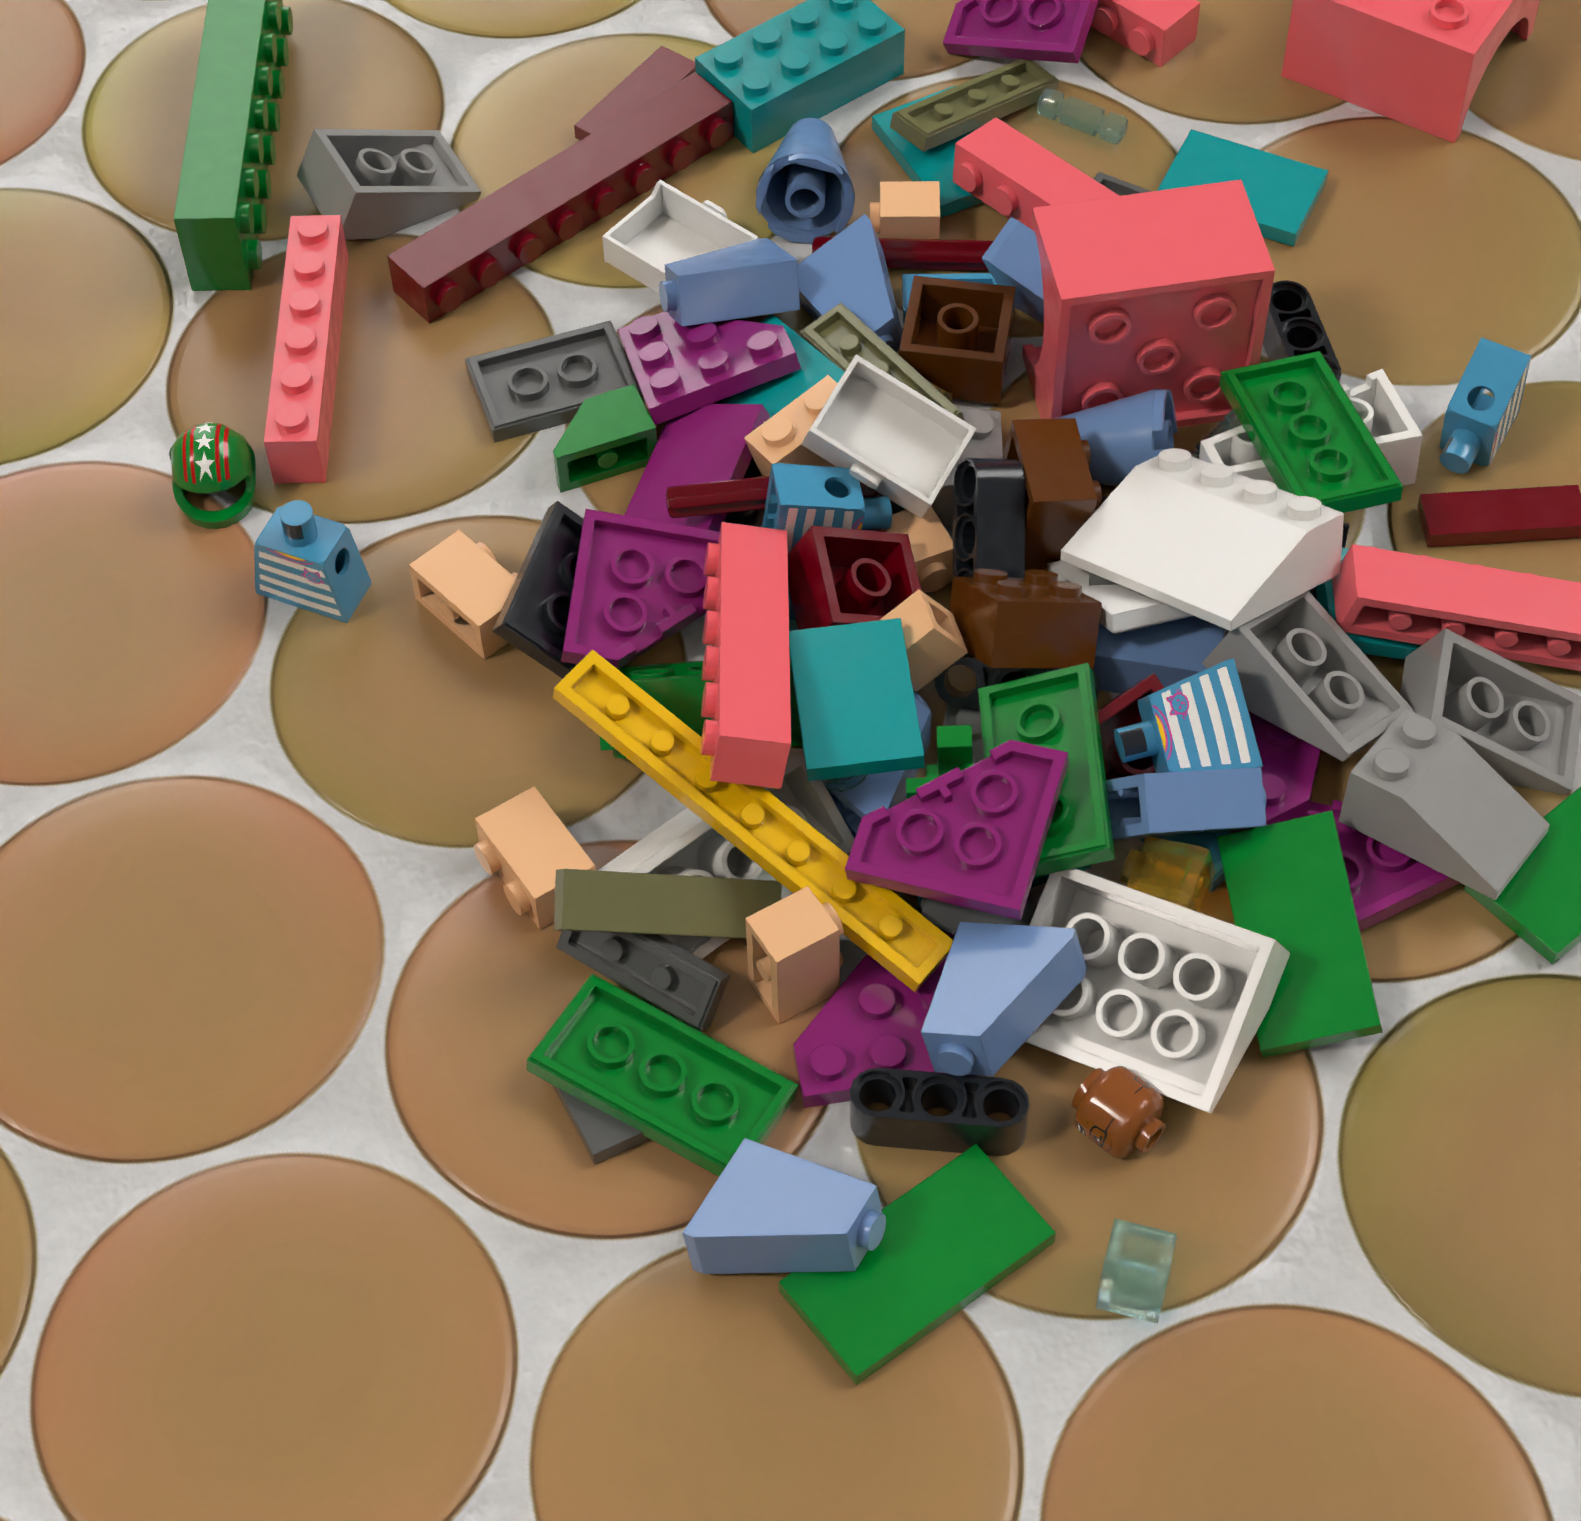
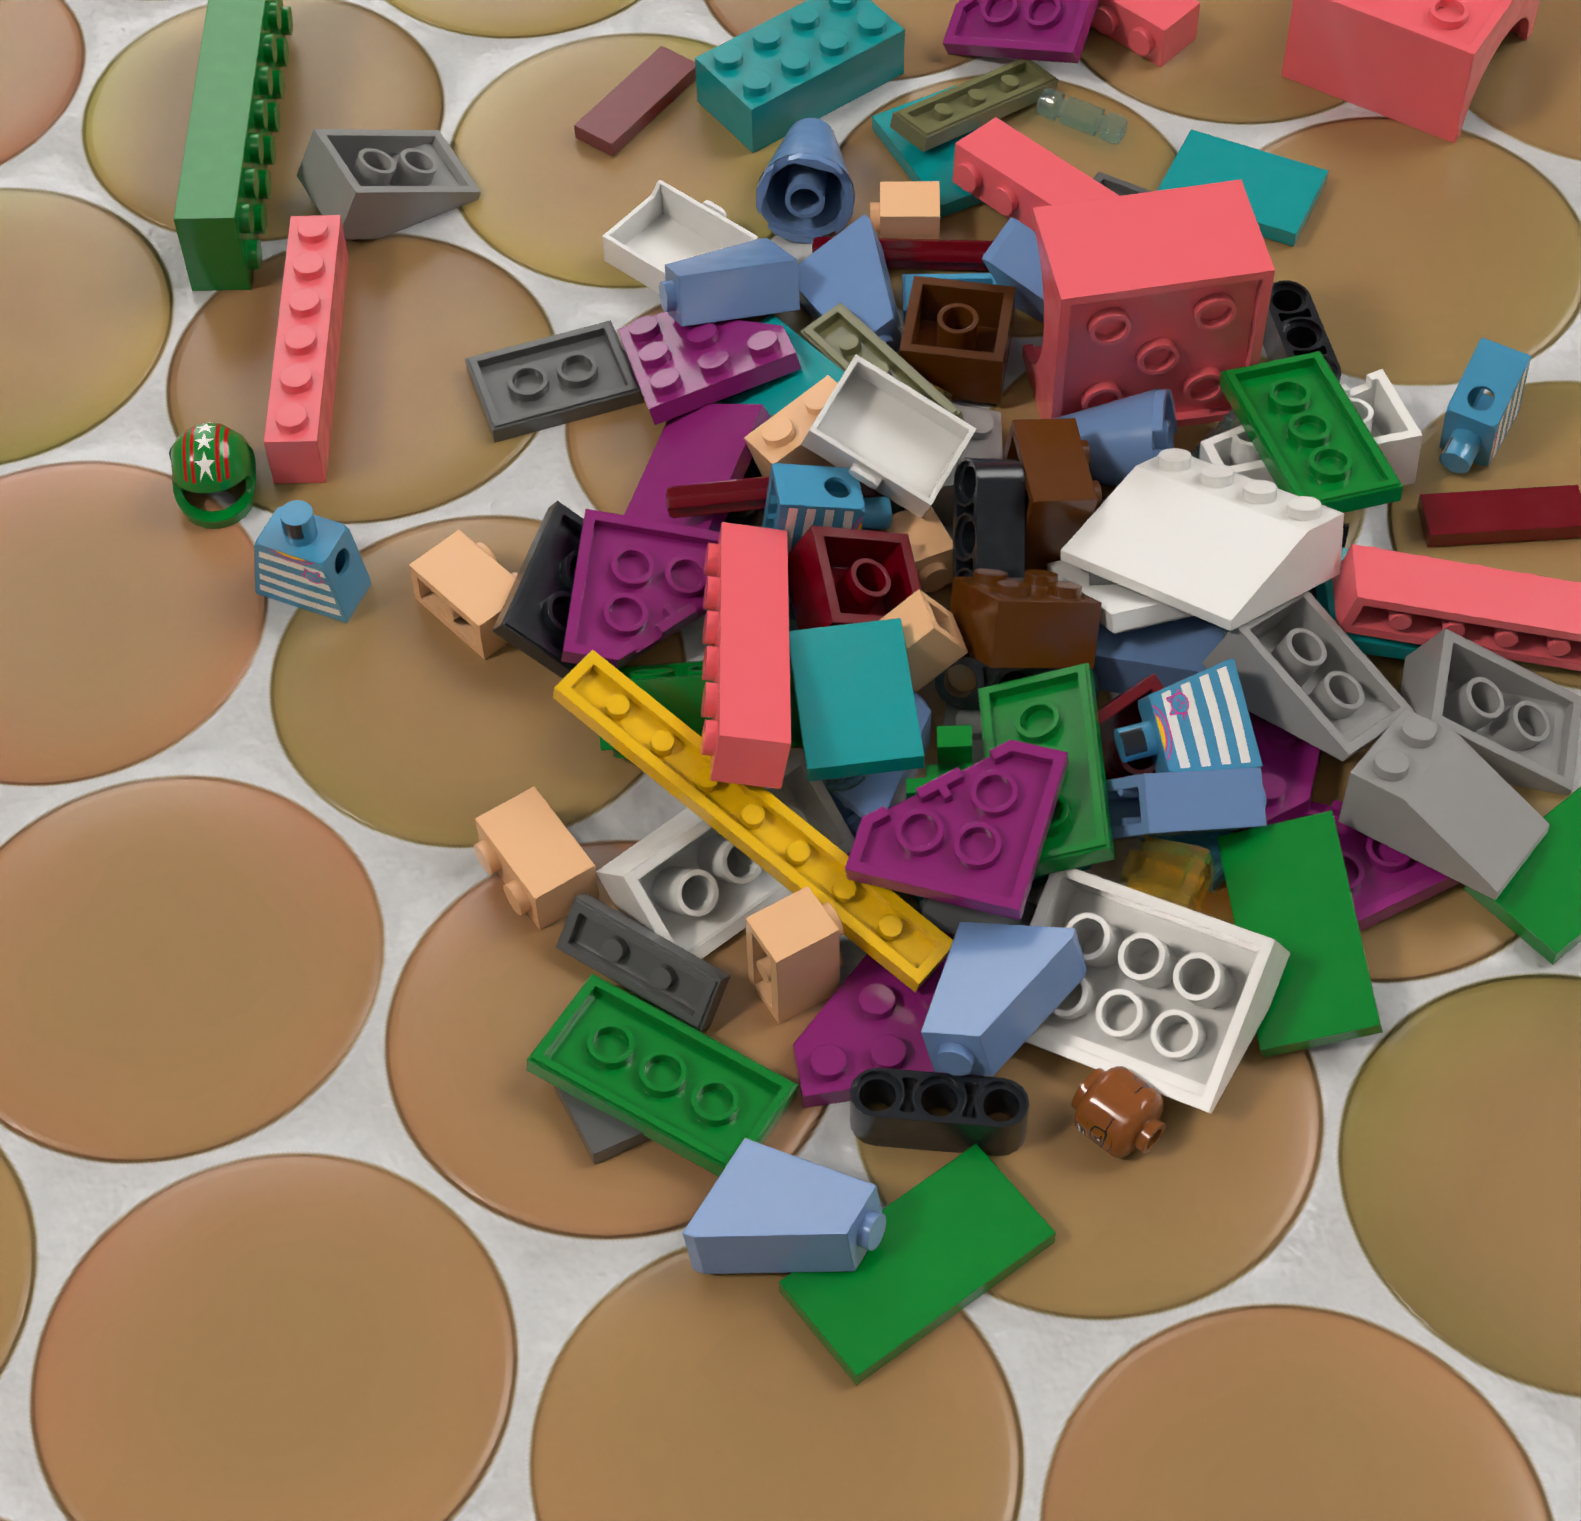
brick [387,72,734,324] -> none
green slope [553,384,657,493] -> none
olive tile [554,869,782,939] -> none
clear light blue panel [1096,1218,1177,1324] -> none

